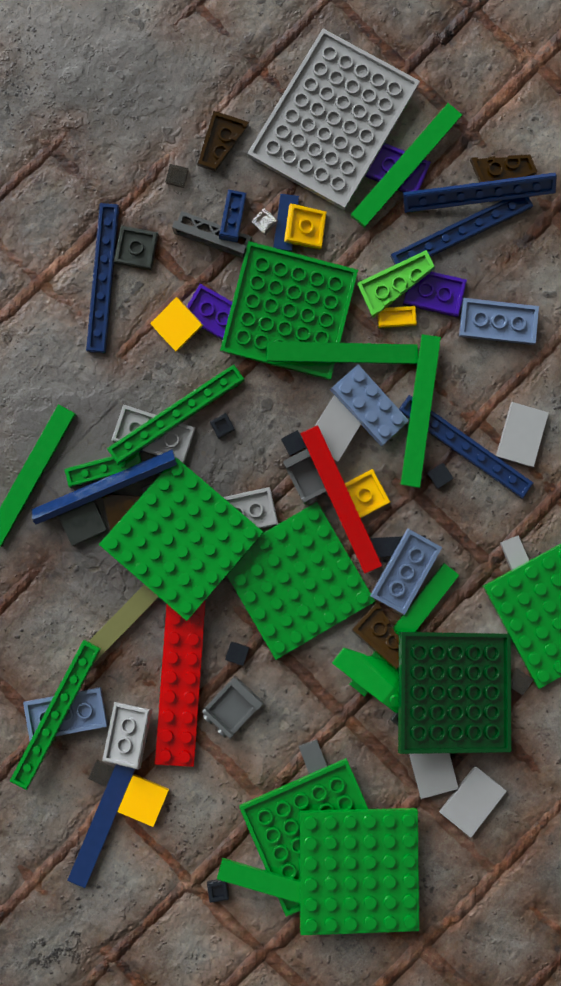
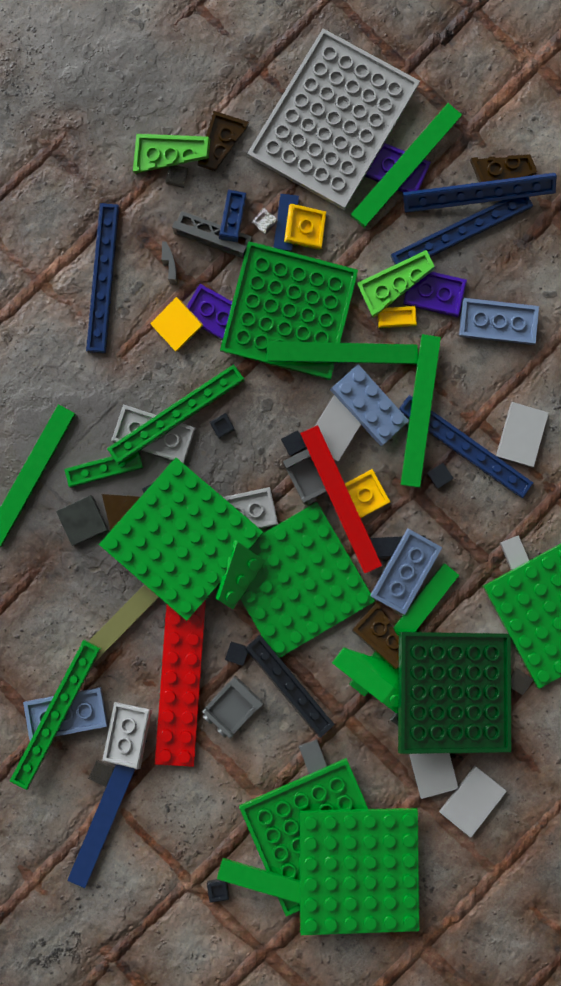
dark blue tile [32,450,177,525] -> none
pearl dark grey tile [114,226,159,271] -> none
yellow tile [117,774,169,827] -> none
none -> bright green wing [133,134,210,174]
none -> dark grey slope [161,241,178,285]
none -> green wing [216,540,266,609]
none -> black plate [245,635,335,738]

